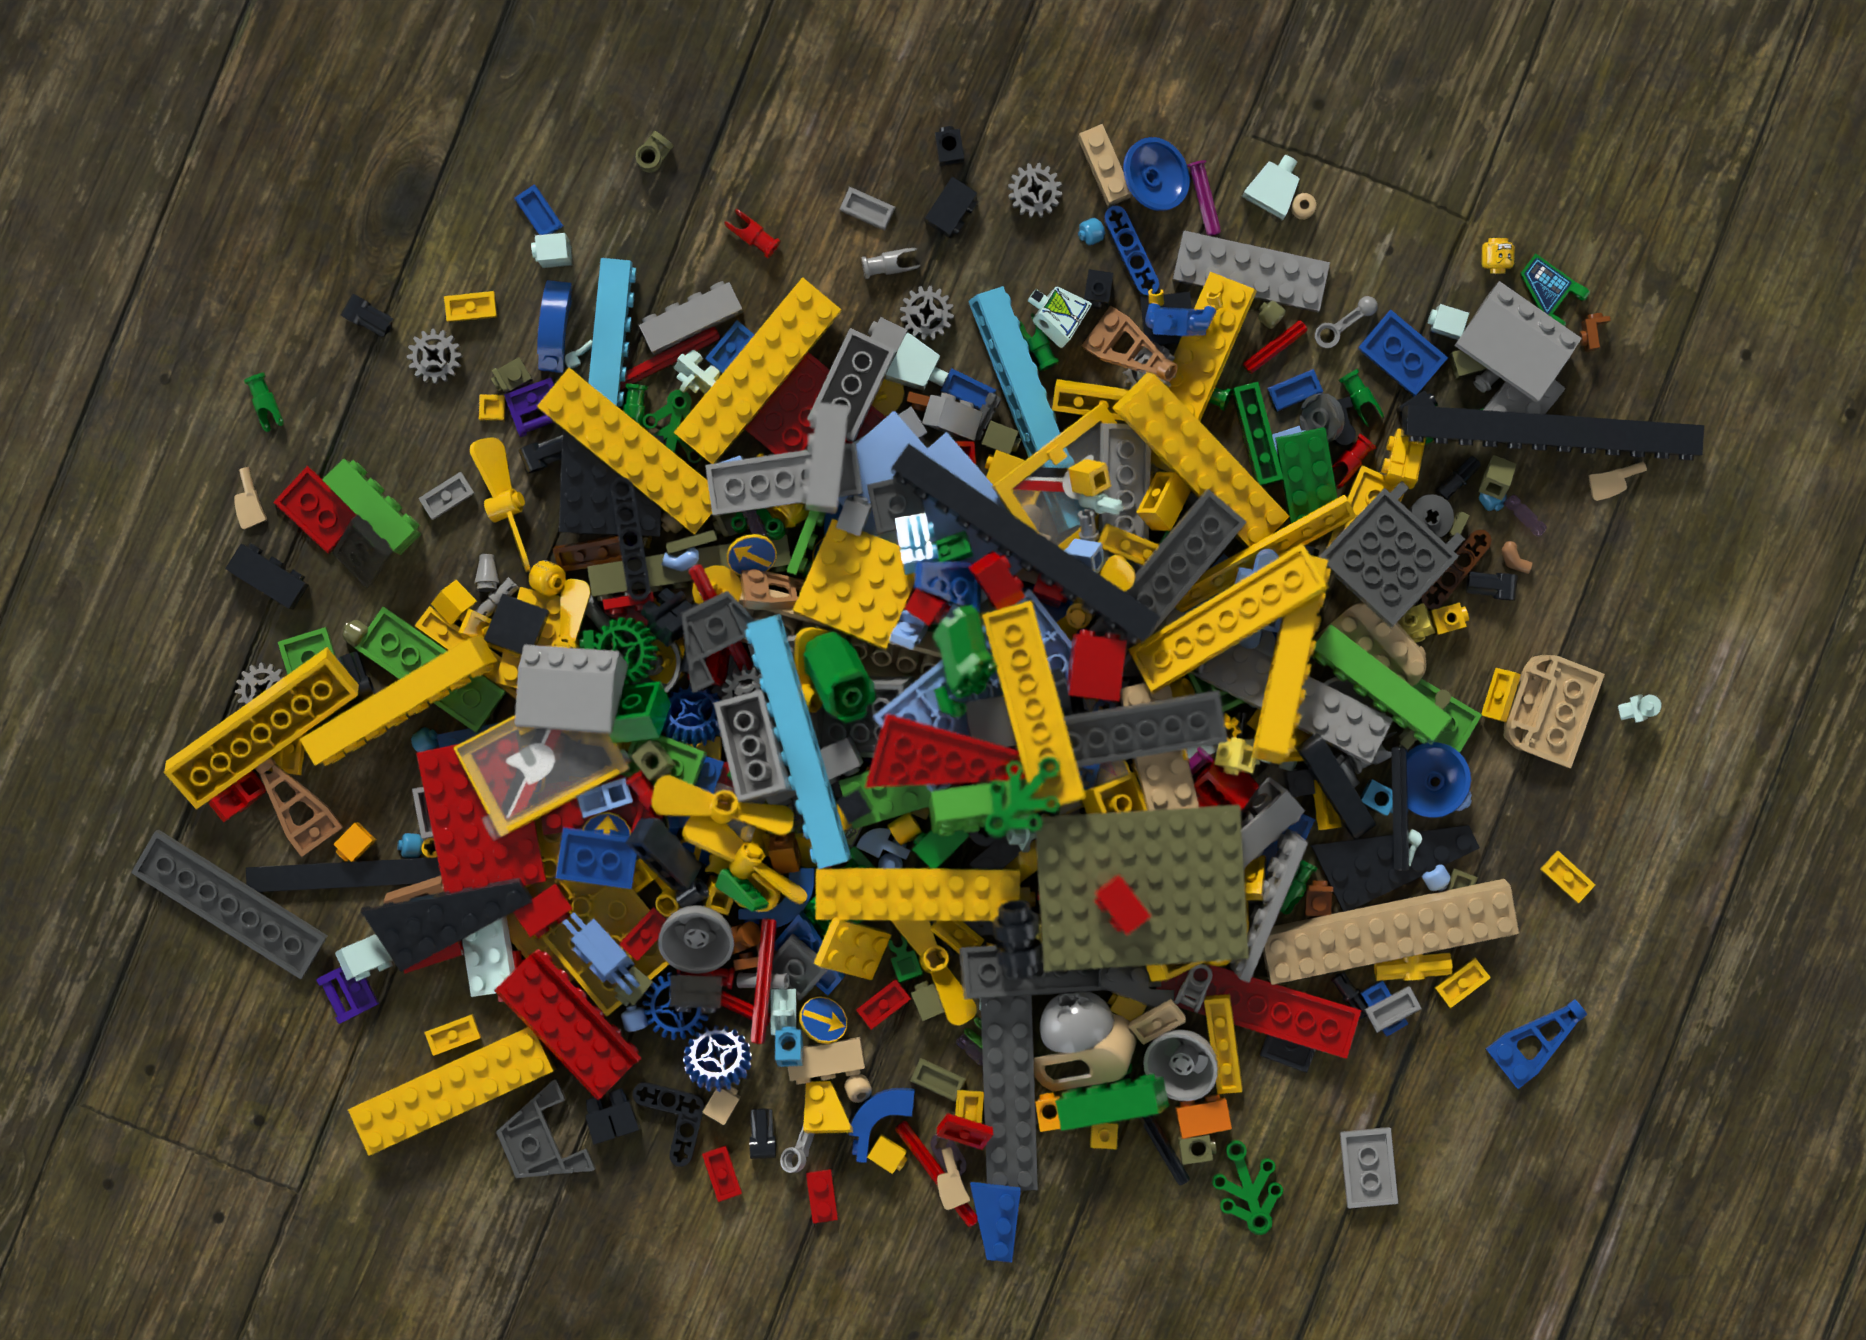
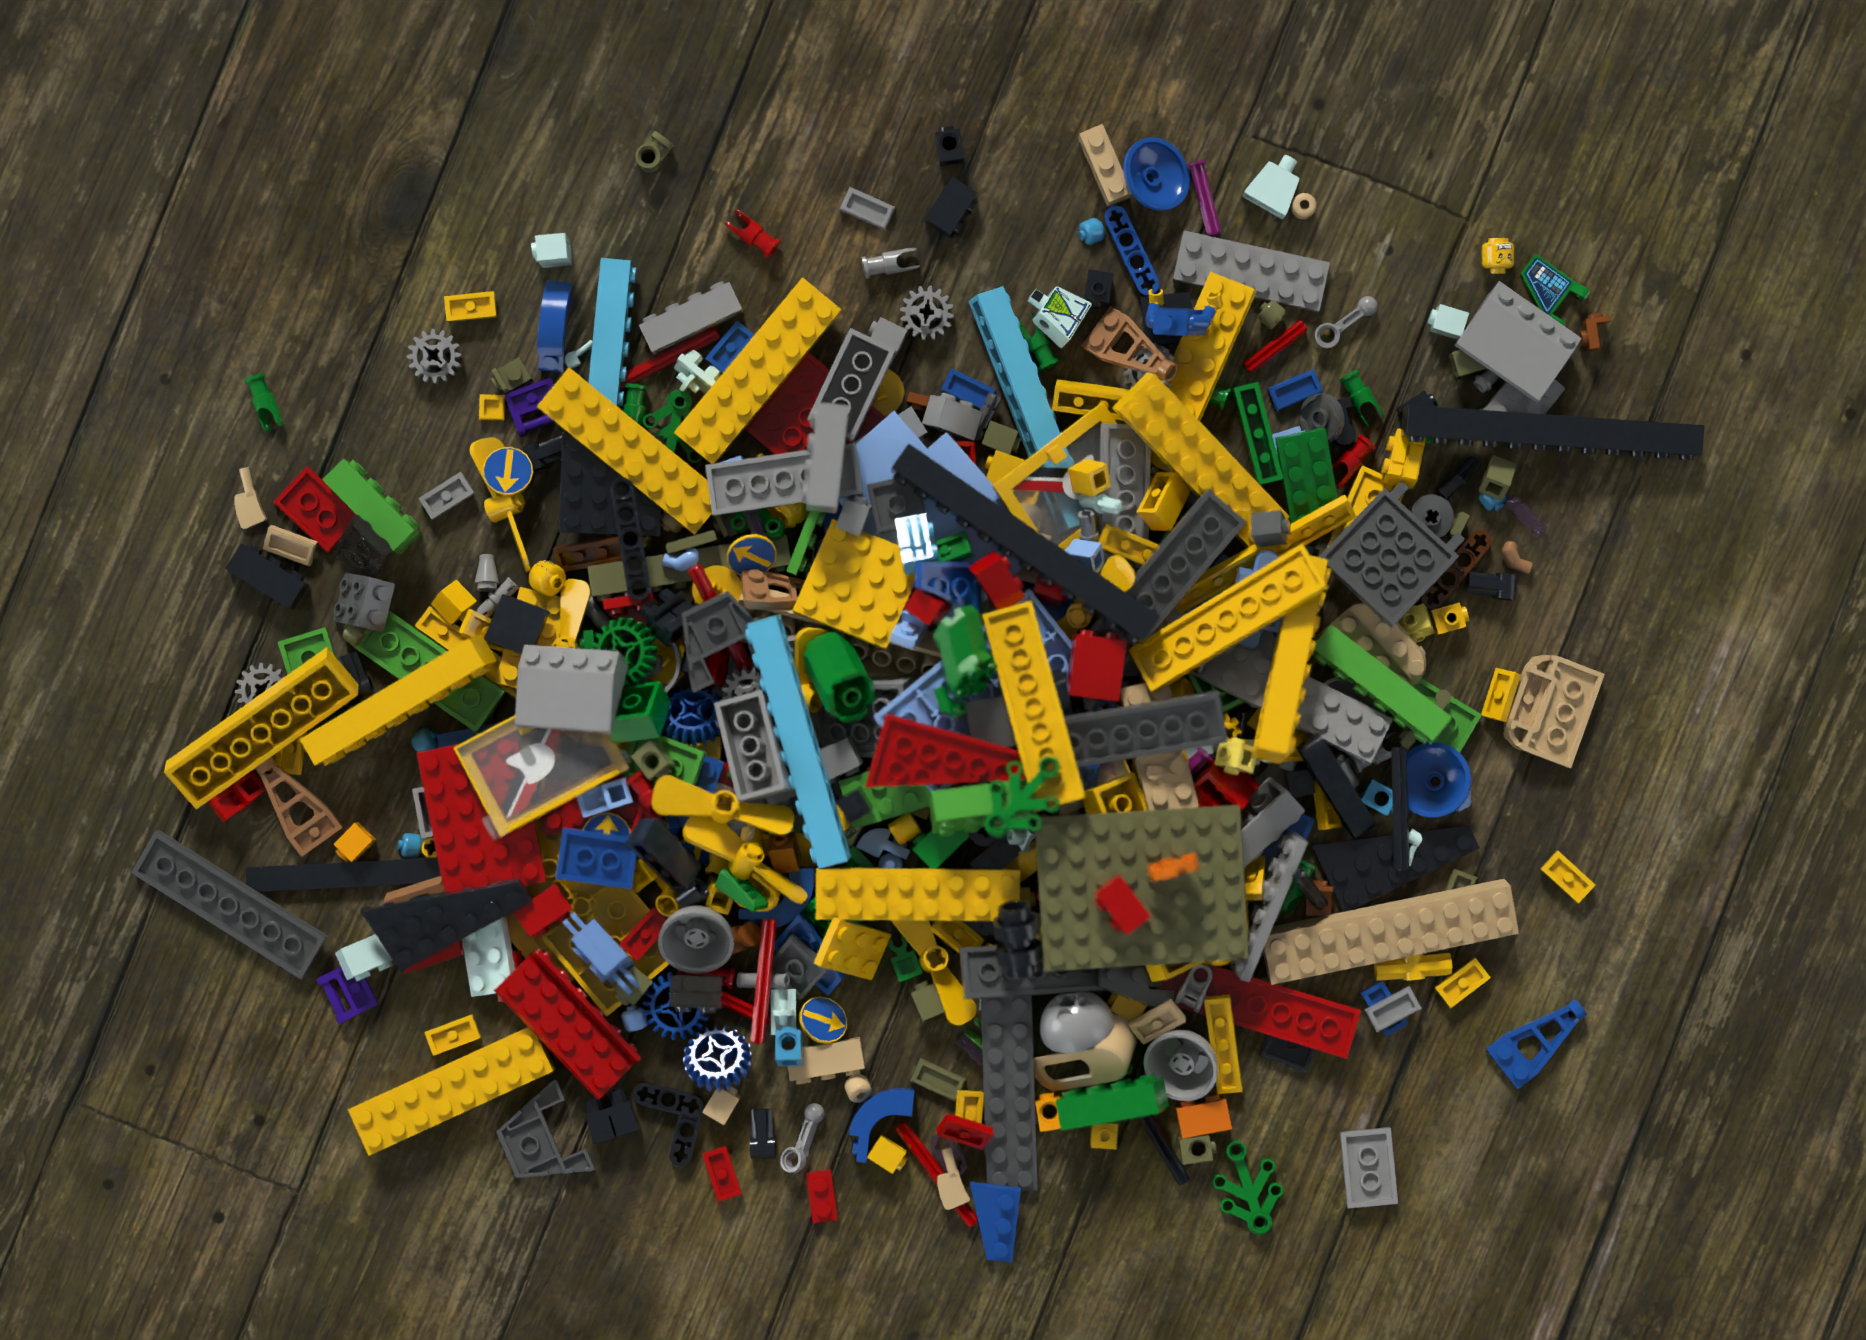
black piece [340,293,394,338] -> none
blue tile [514,184,564,235] -> none
dark orange bracket [734,943,760,971] -> none
yellow wing [803,1081,853,1133] -> none
red plate [856,979,911,1030] -> none
light aqua torso [885,333,949,391] -> none
light grey gear [1008,163,1062,218] -> none
black axle [1331,971,1368,1019] -> none
blue plate [1357,309,1448,397] -> none
light blue piece [1422,864,1451,892] -> none
tan piece [1589,461,1647,501] -> none
light aqua hips [1618,694,1662,722] -> none
none -> tan tile [262,525,318,566]
none -> dark grey bracket [334,573,395,632]
none -> blue piece [483,447,533,496]
none -> orange plate [1147,852,1200,881]
none -> dark grey brick [1251,510,1291,547]
none -> black axle [1292,869,1328,910]

